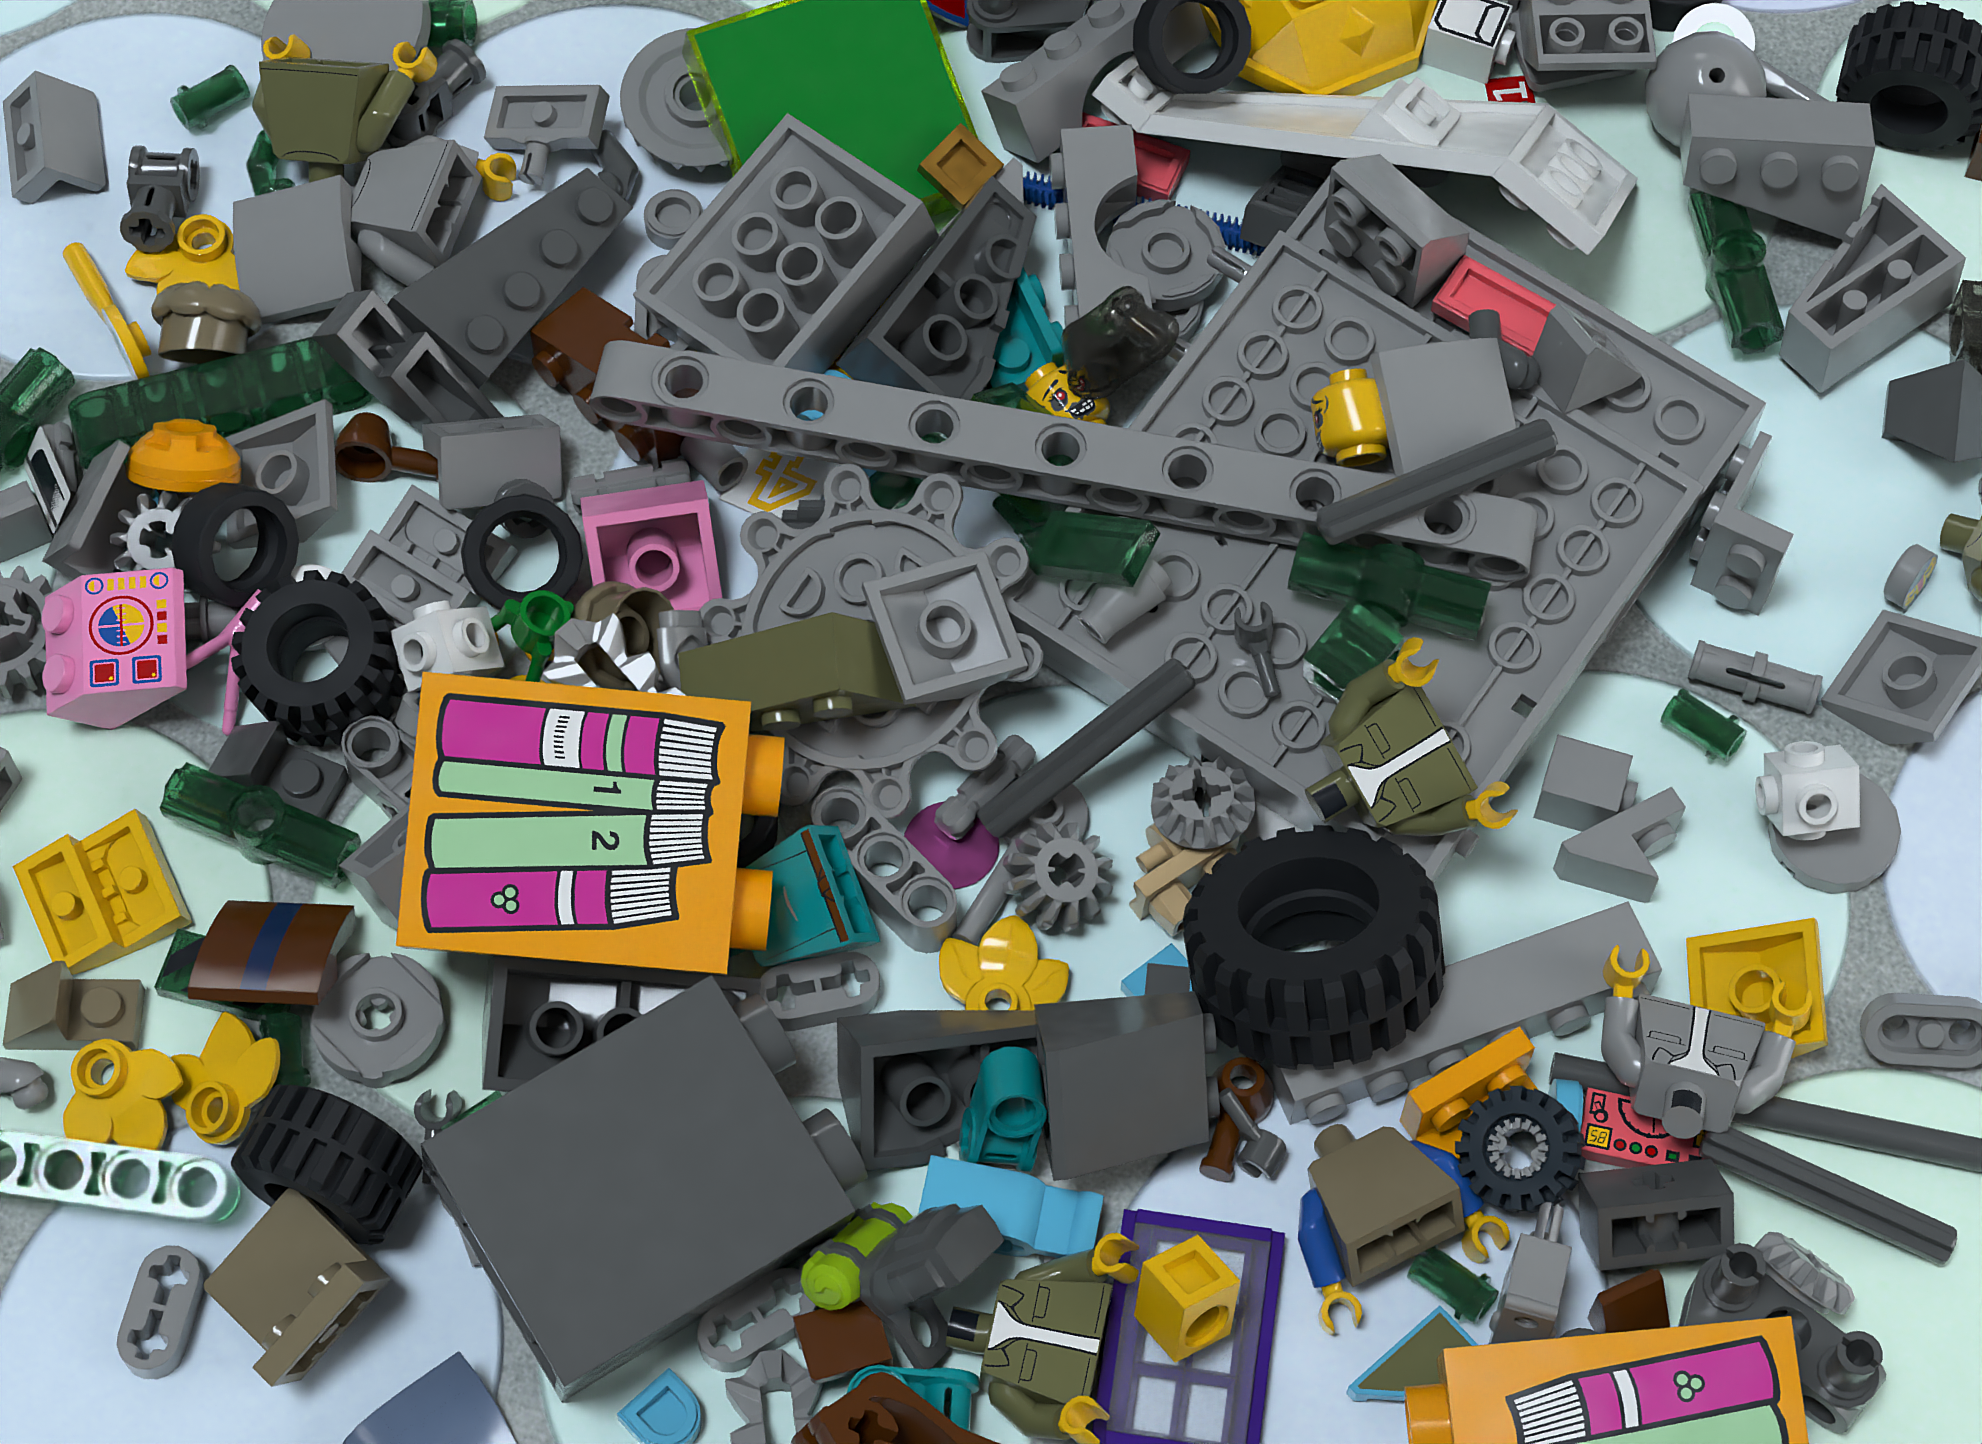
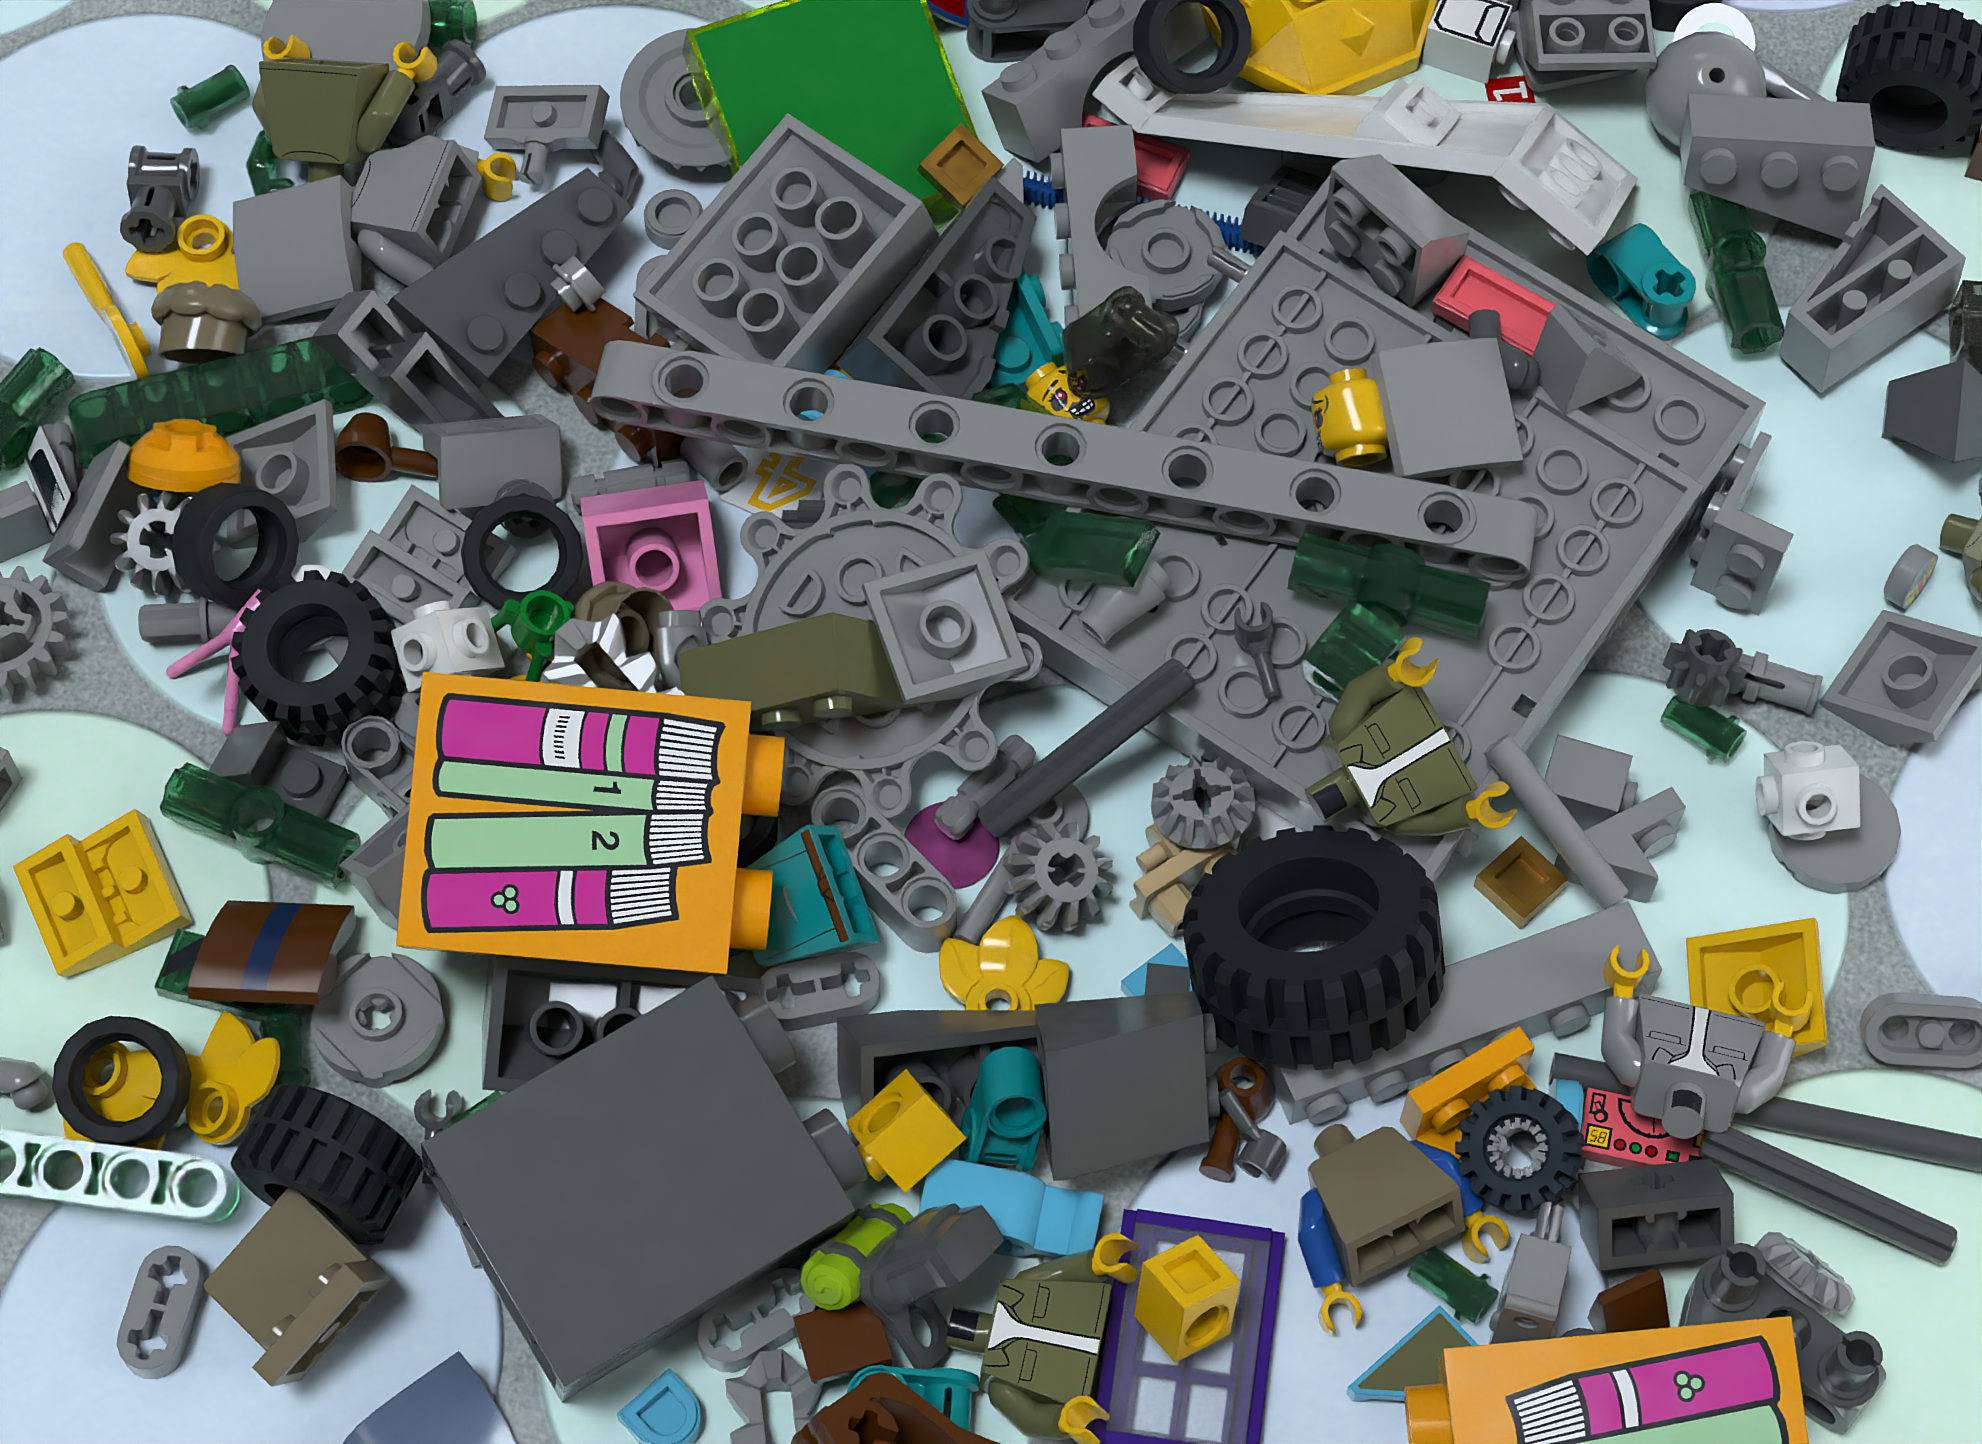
light grey panel [3,70,106,204] -> none
dark tan slope [3,961,145,1051] -> none
bright pink slope [41,568,187,730] -> none
dark grey axle [1316,419,1558,545] -> none
none -> black tyre [52,1016,192,1146]
none -> light grey plate [550,255,606,312]
none -> yellow brick [846,1069,966,1193]
none -> pearl gold tile [1474,836,1568,930]
none -> light grey piece [1483,734,1628,910]
none -> teal piece [1586,223,1696,340]
none -> dark grey gear [1662,629,1747,707]

